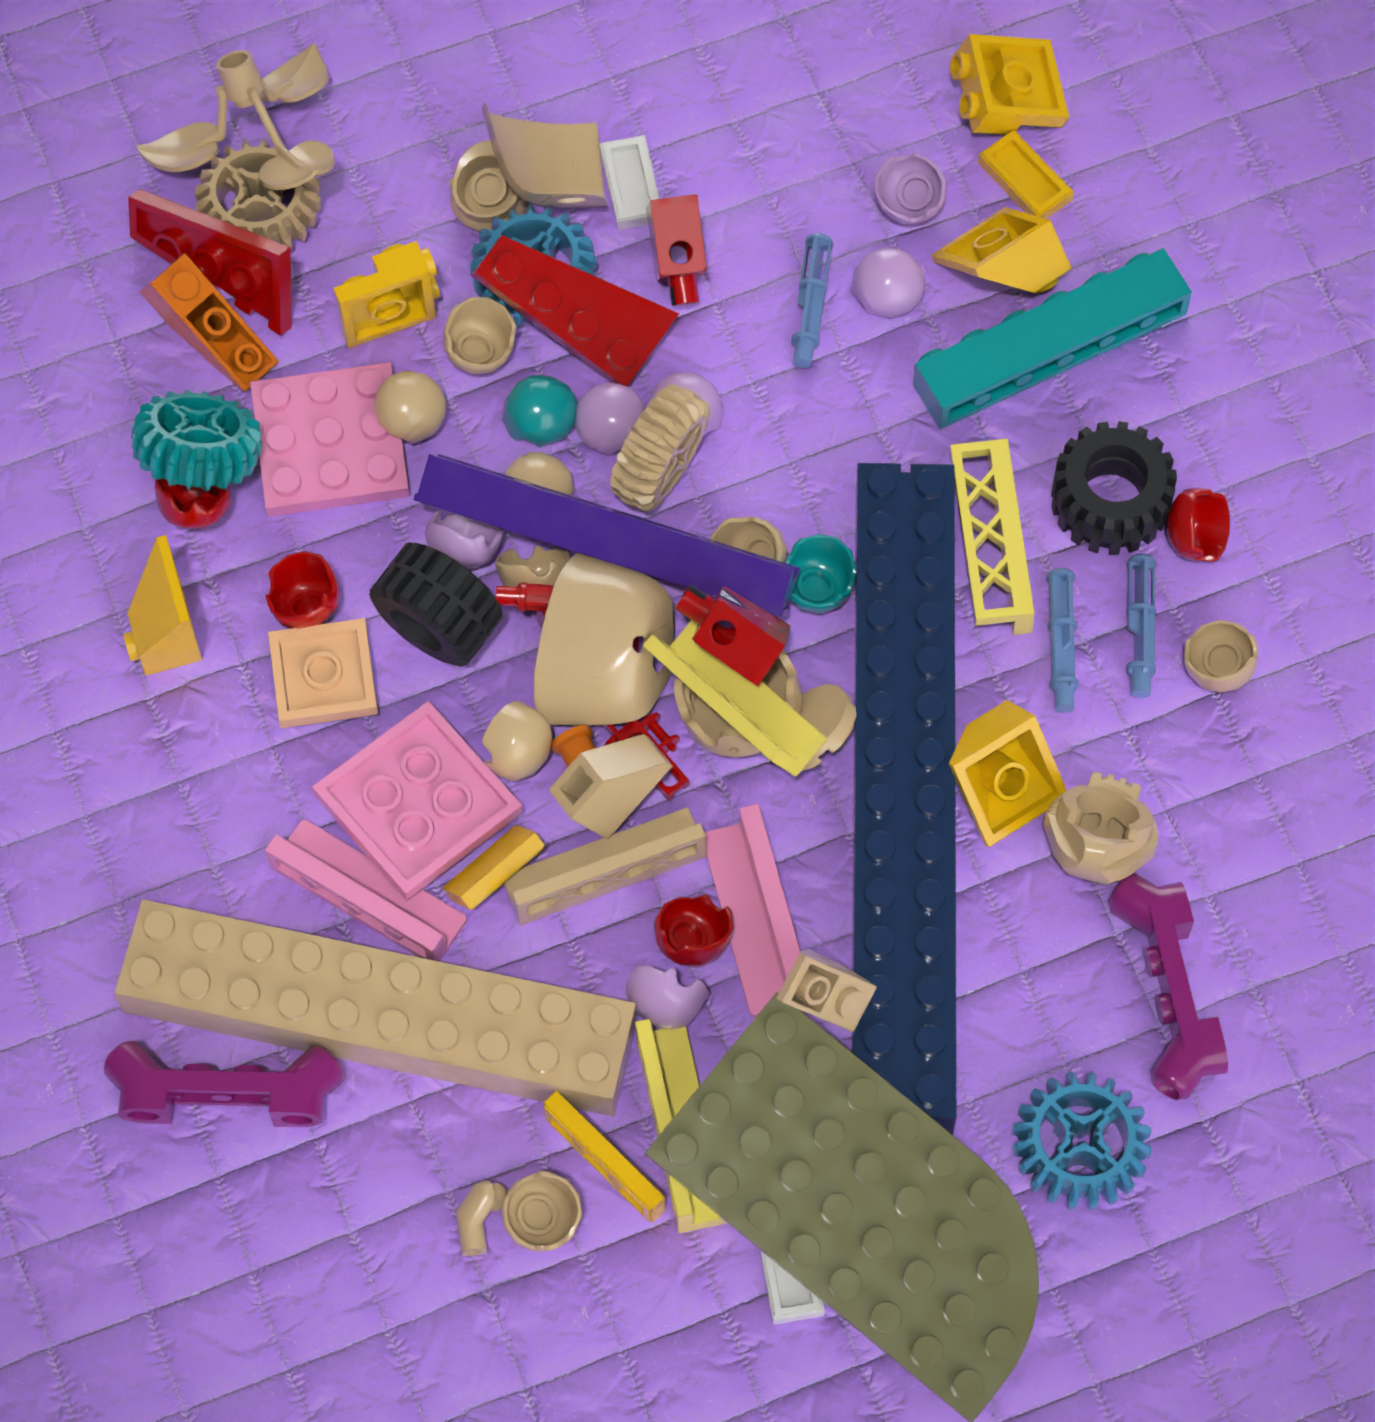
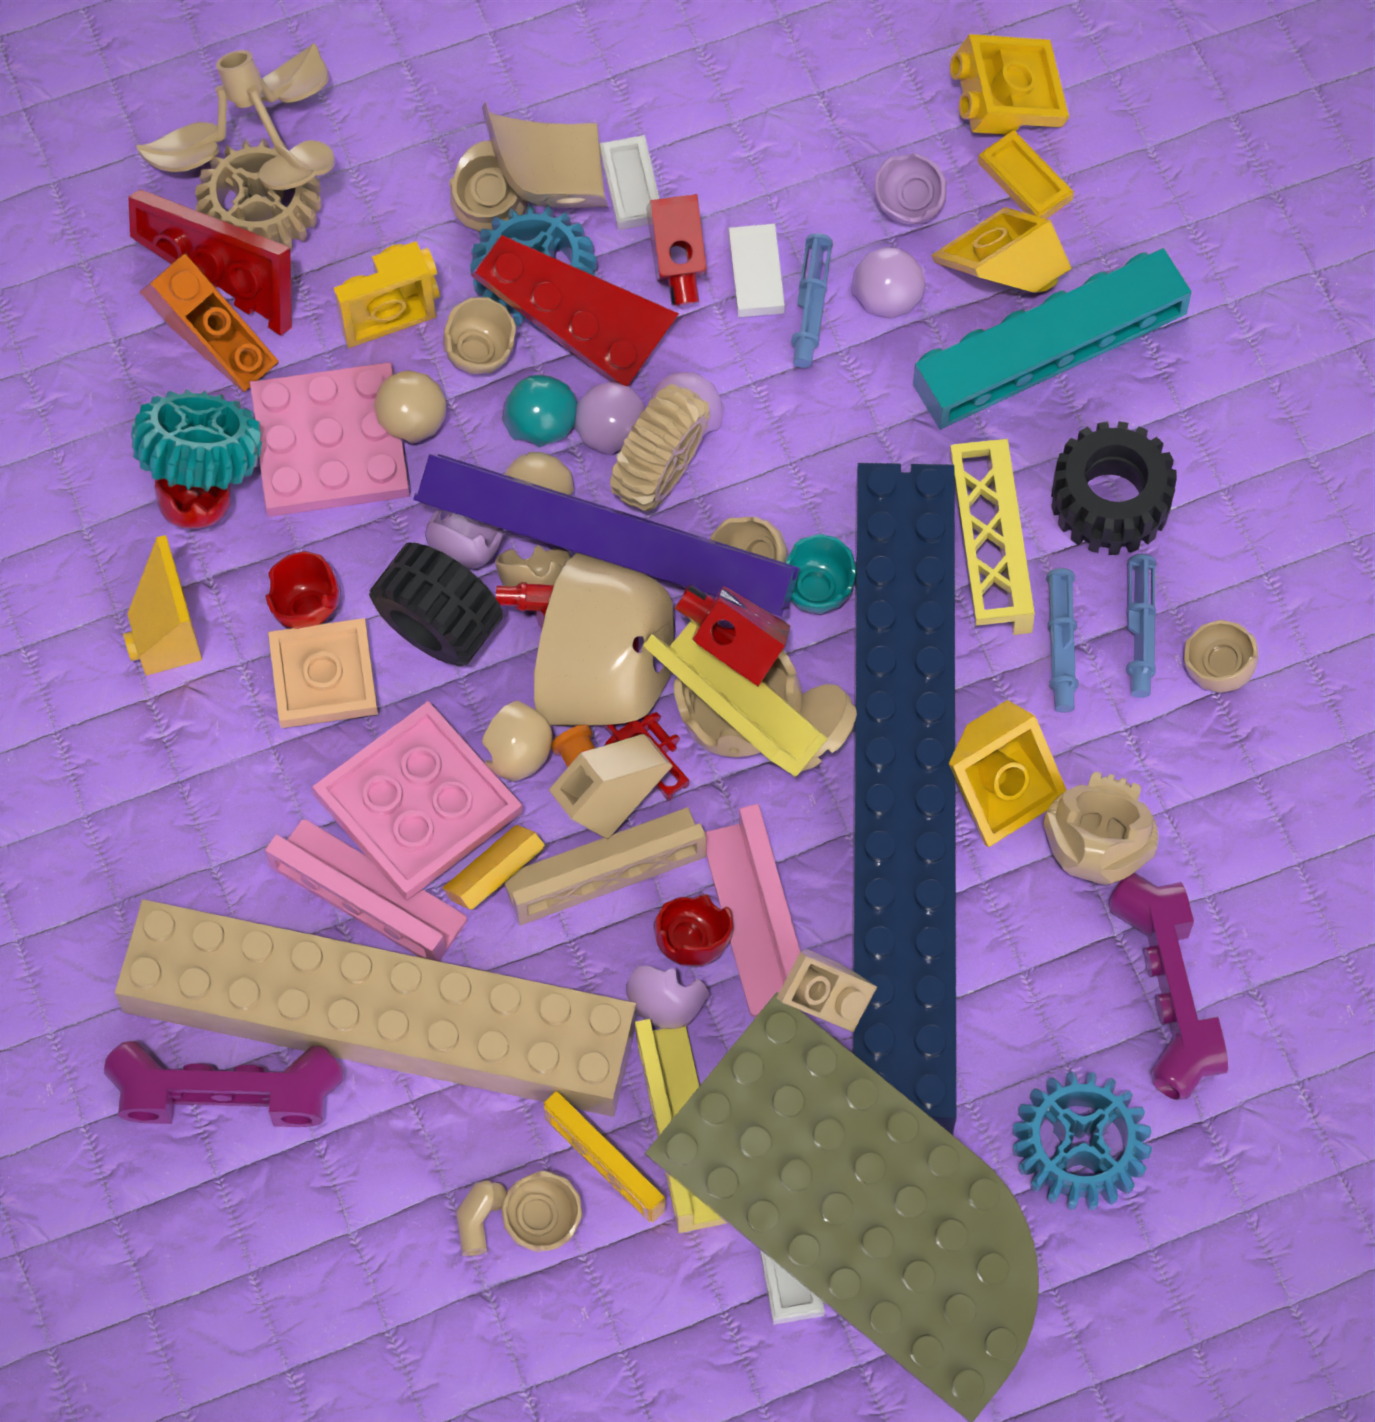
red hair [1166,487,1230,562] -> none
none -> white tile [729,224,785,317]

